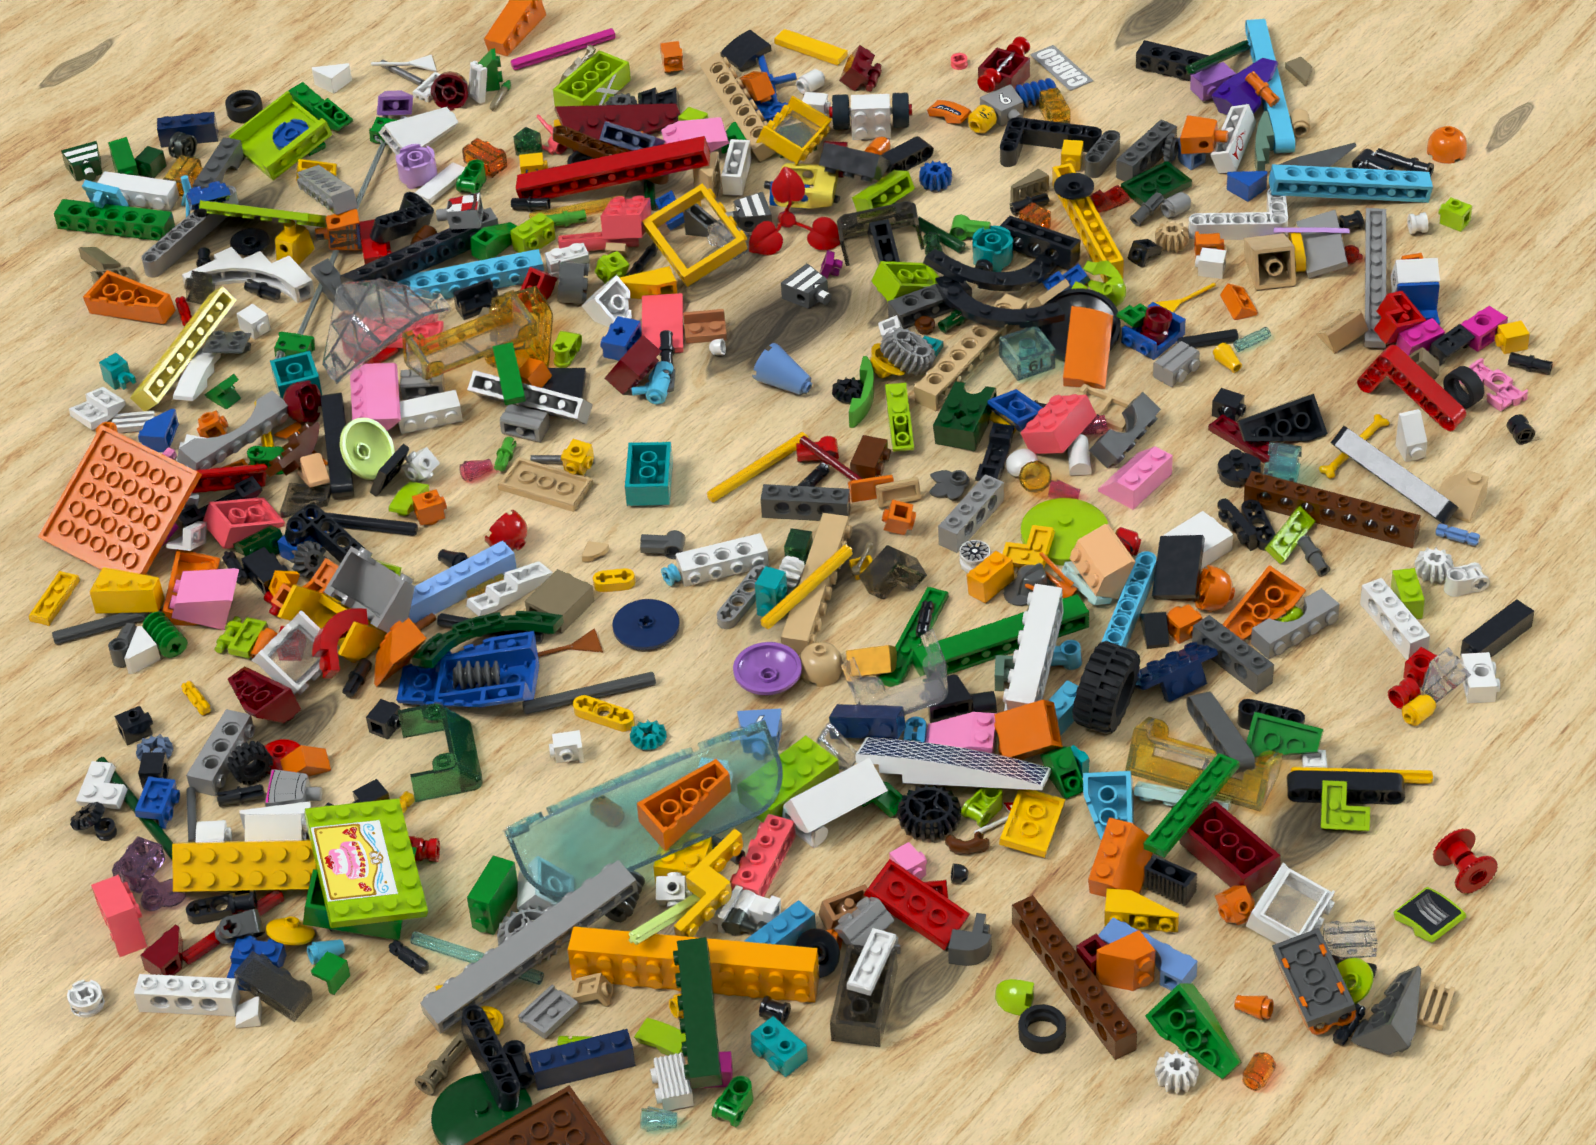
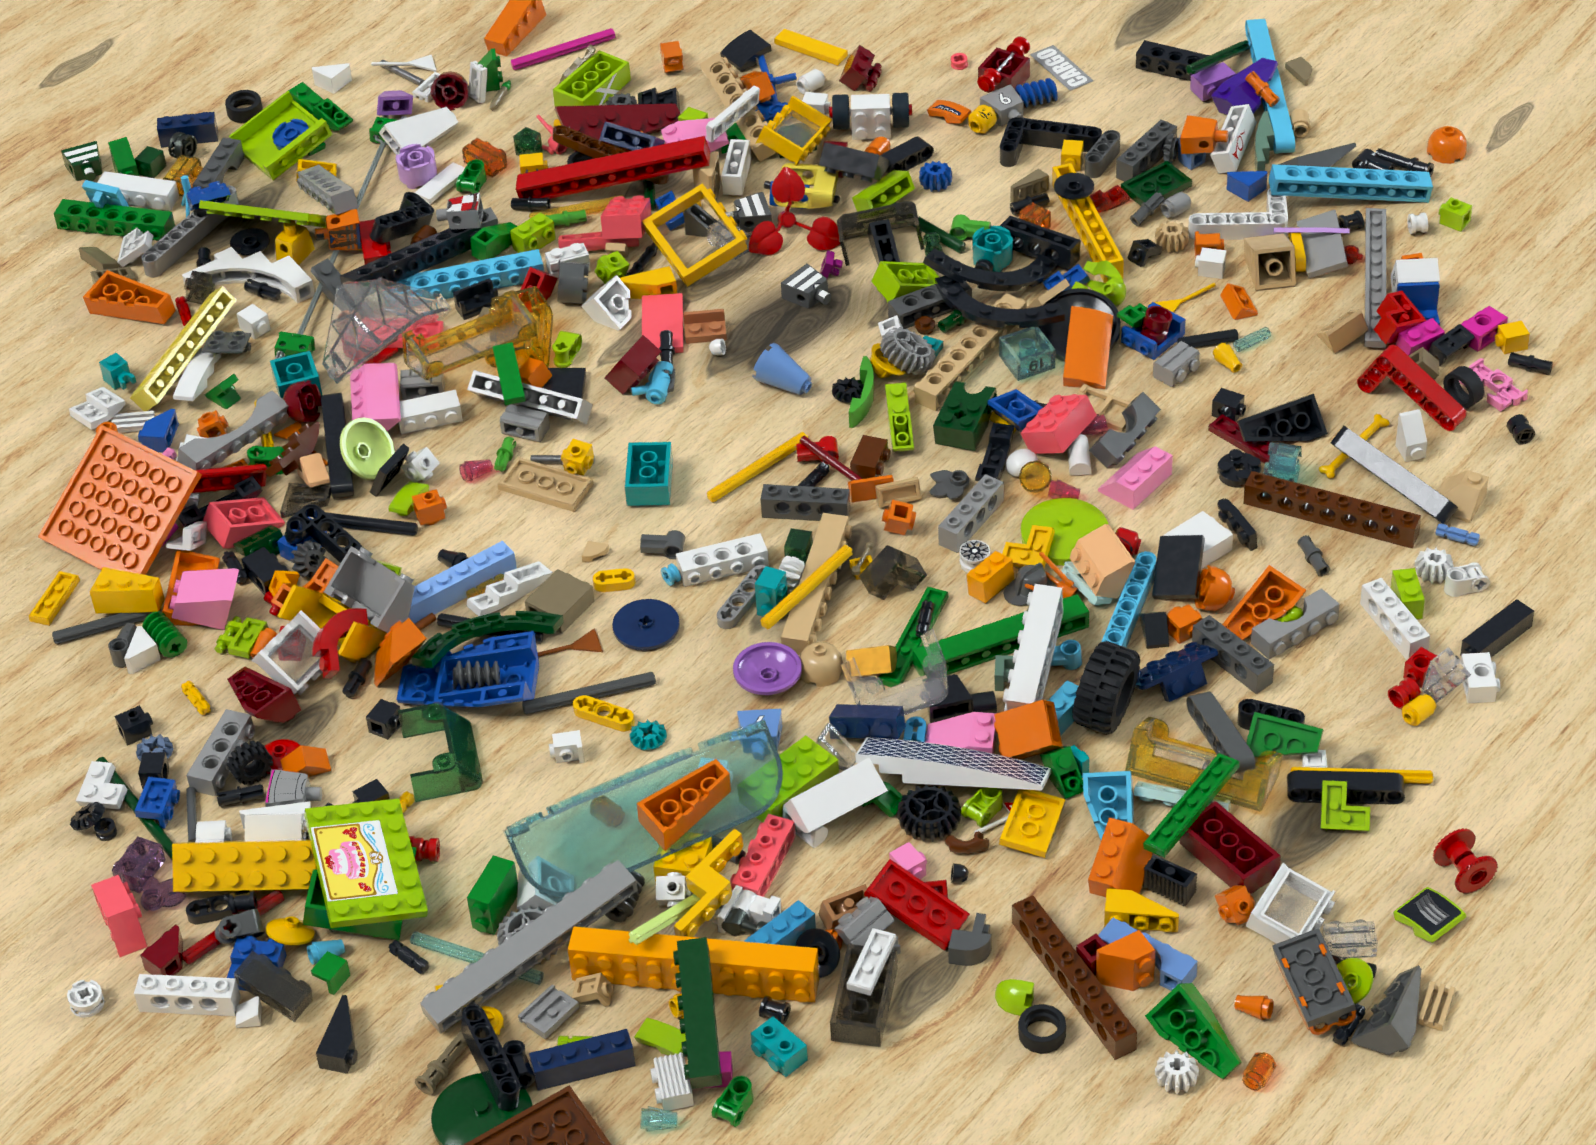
red cylinder [485,510,528,551] -> none
blue brick [600,316,642,361] -> none
clear yellow brick [1039,87,1070,123] -> none
black beam [1241,499,1276,551] -> none
lime tile [1265,506,1315,564] -> none
none -> white plate [117,228,153,267]
none -> black slope [316,995,358,1074]
none -> white plate [706,86,760,142]

